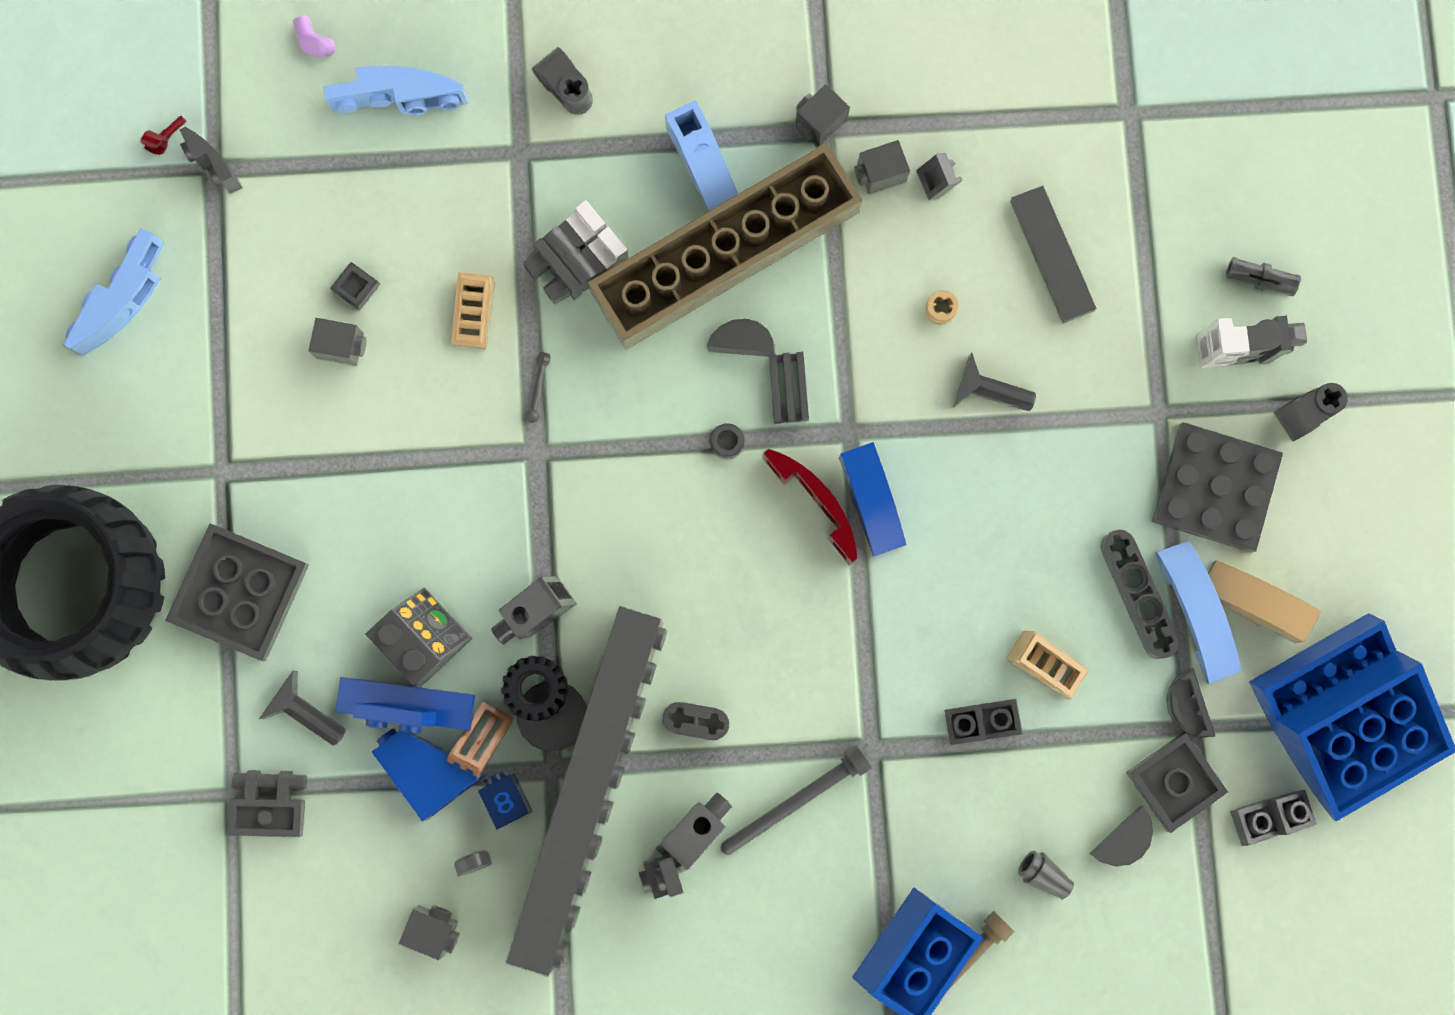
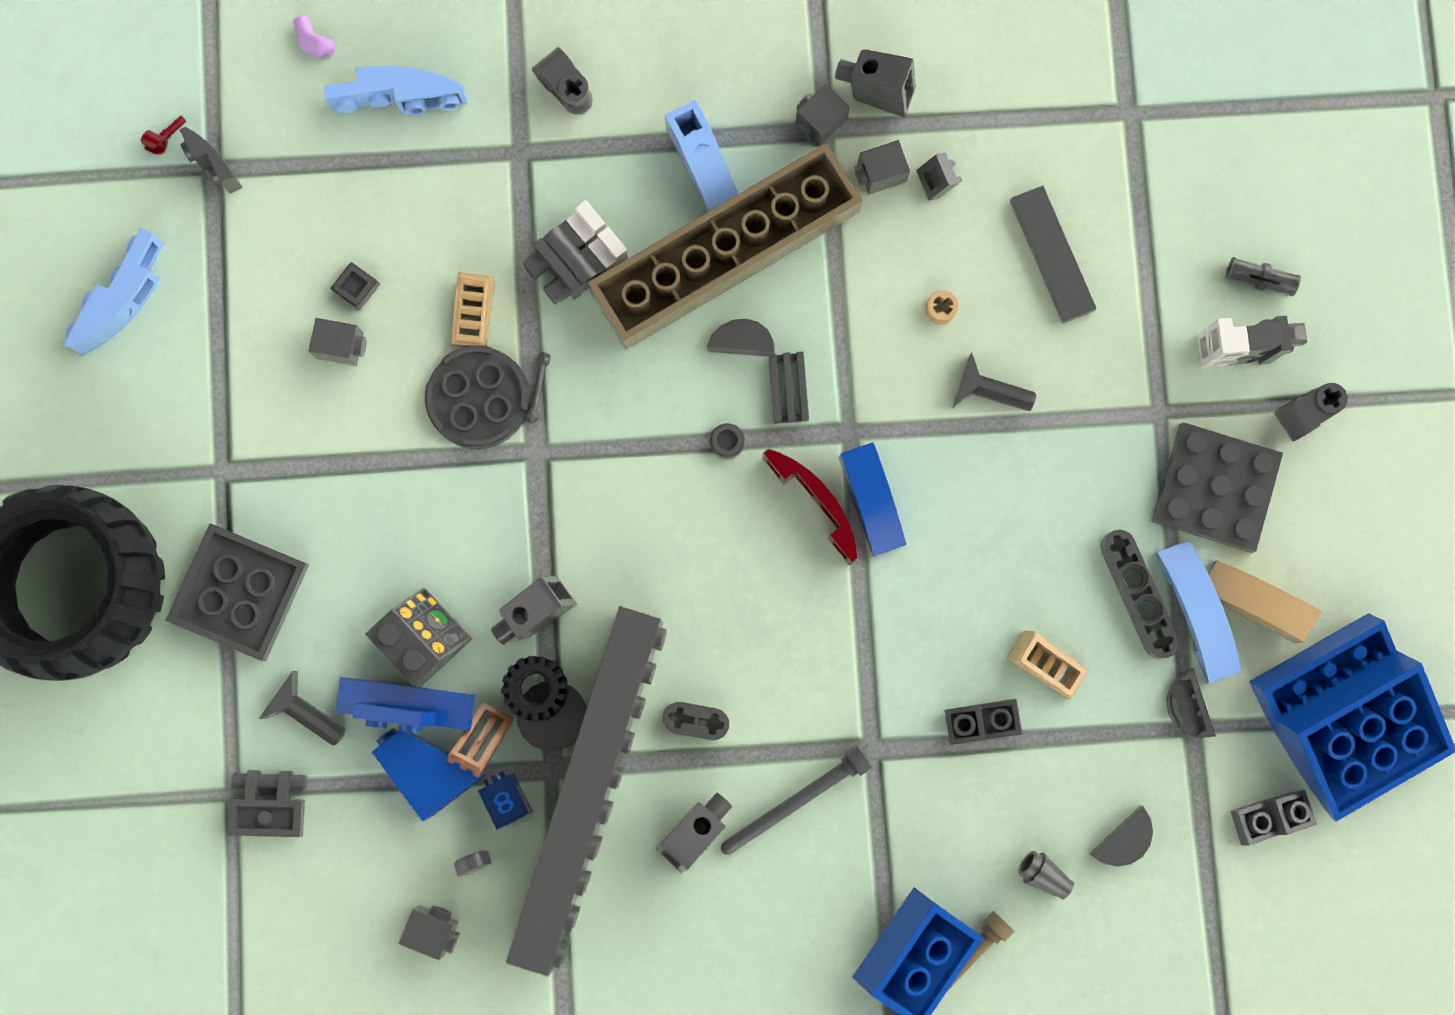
dark grey slope [638,856,684,899] -> none
dark grey tile [1126,733,1228,833] -> none
none -> dark grey tile [425,345,530,449]
none -> dark grey torso [835,49,916,117]

